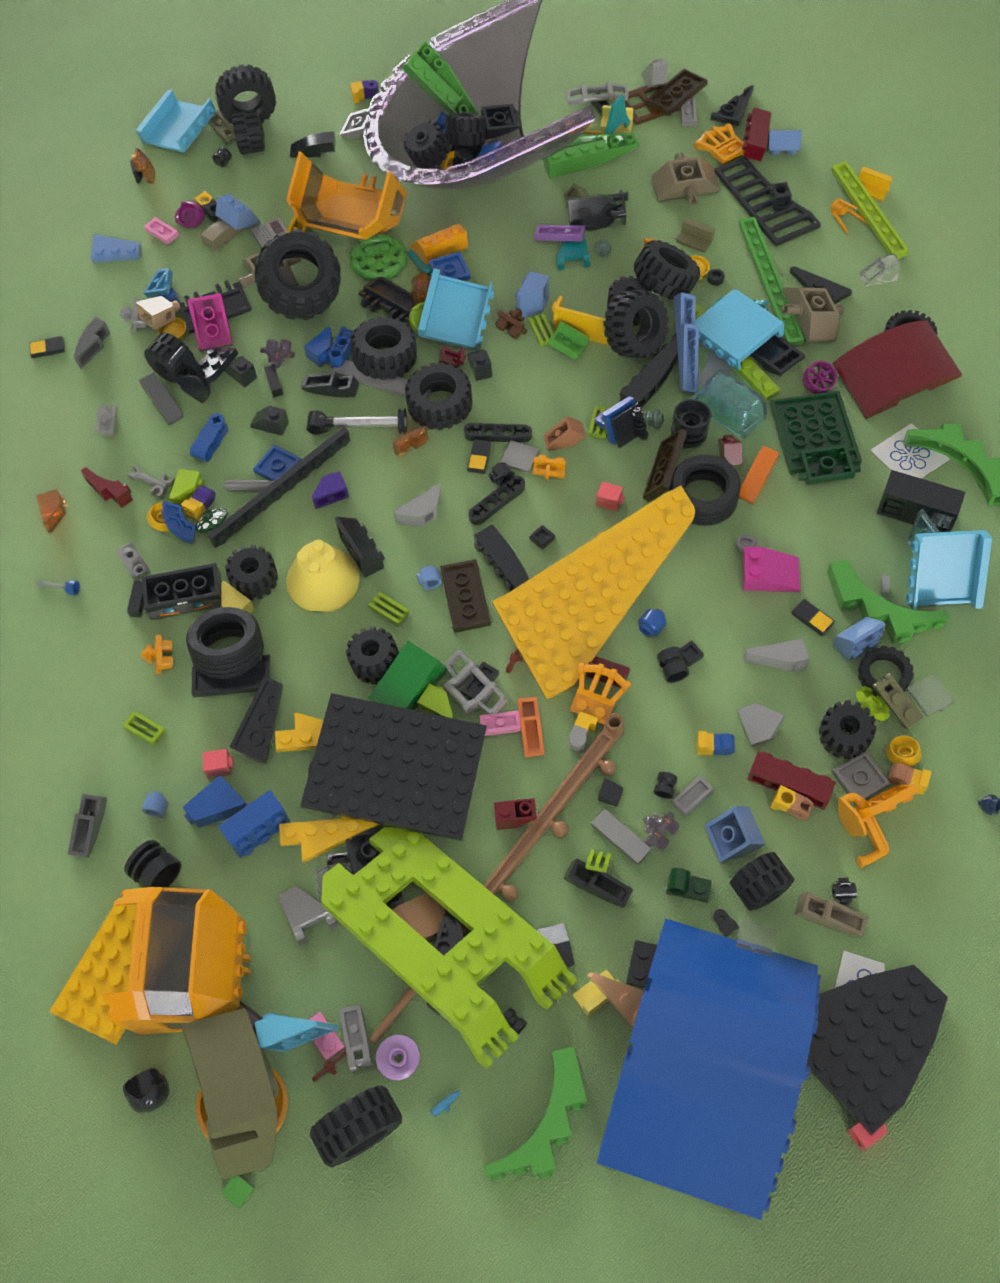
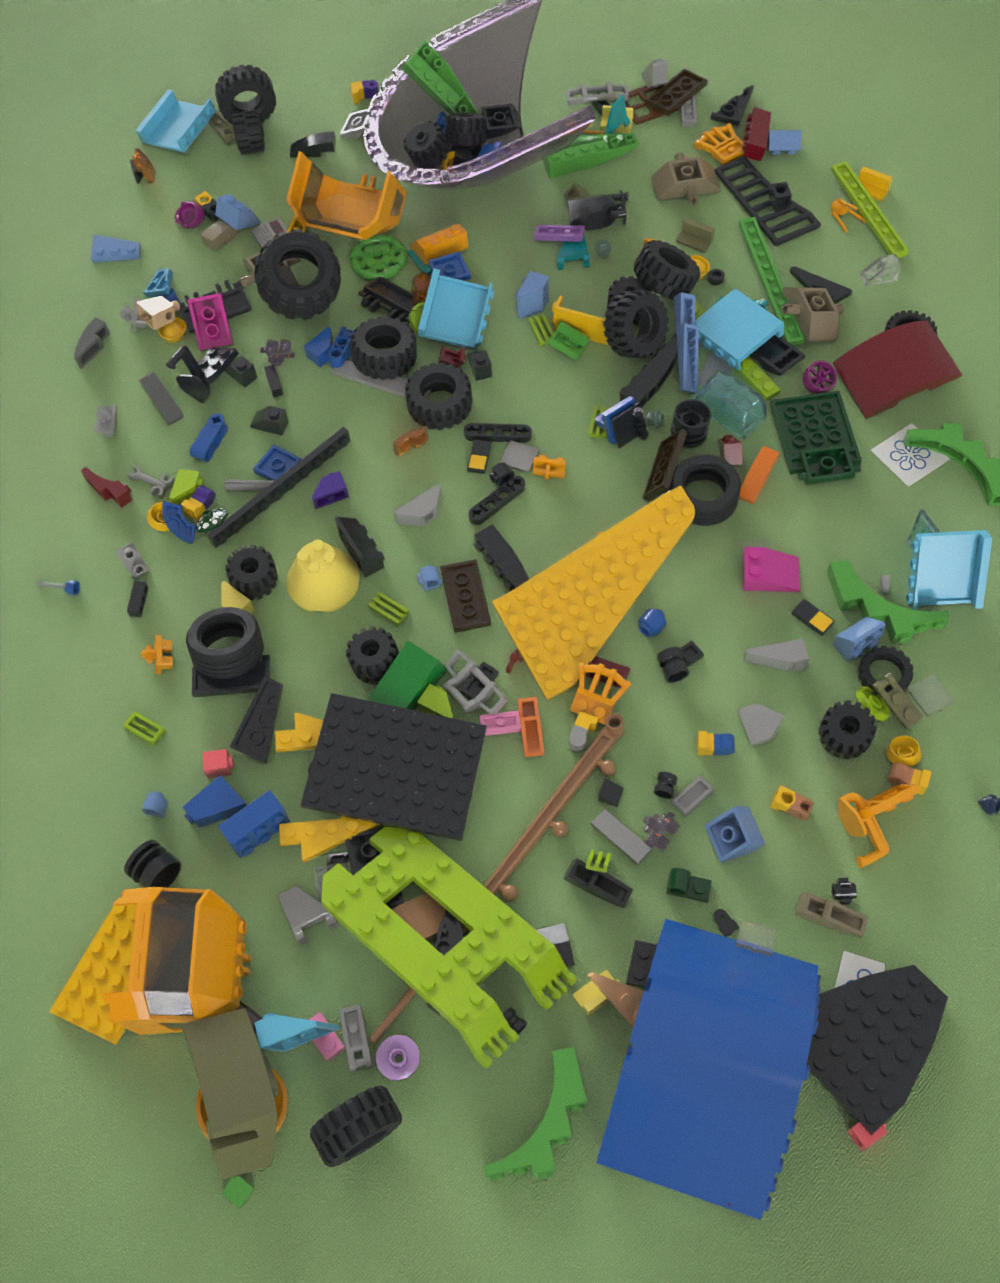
black tile [29,336,65,359] -> none
clear orange slope [36,489,67,533] -> none
dark grey slope [68,794,108,858] -> none
black piece [123,1068,170,1113] -> none
black brick [142,563,222,619] -> none
bright pink plate [144,217,179,245] -> none
black wheel [144,332,195,383] -> none
black wheel [212,147,232,167] -> none
black slope [302,372,359,397] -> none
piece [306,408,407,435] -> none
clear red piece [312,1052,347,1083] -> none
dark azure helmet [430,1090,461,1117] -> none
dark red slope [494,798,537,830] -> none
reddish brown hips [495,309,527,339] -> none
black tile [529,525,555,550] -> none
nougat slope [543,416,586,451] -> none
coral brick [596,481,625,512] -> none
black wheel [730,852,795,911] -> none
light grey tile [735,535,758,554] -> none
dark red brick [747,751,836,810] -> none
light grey tile [832,751,891,804] -> none
black piece [876,470,966,533] -> none

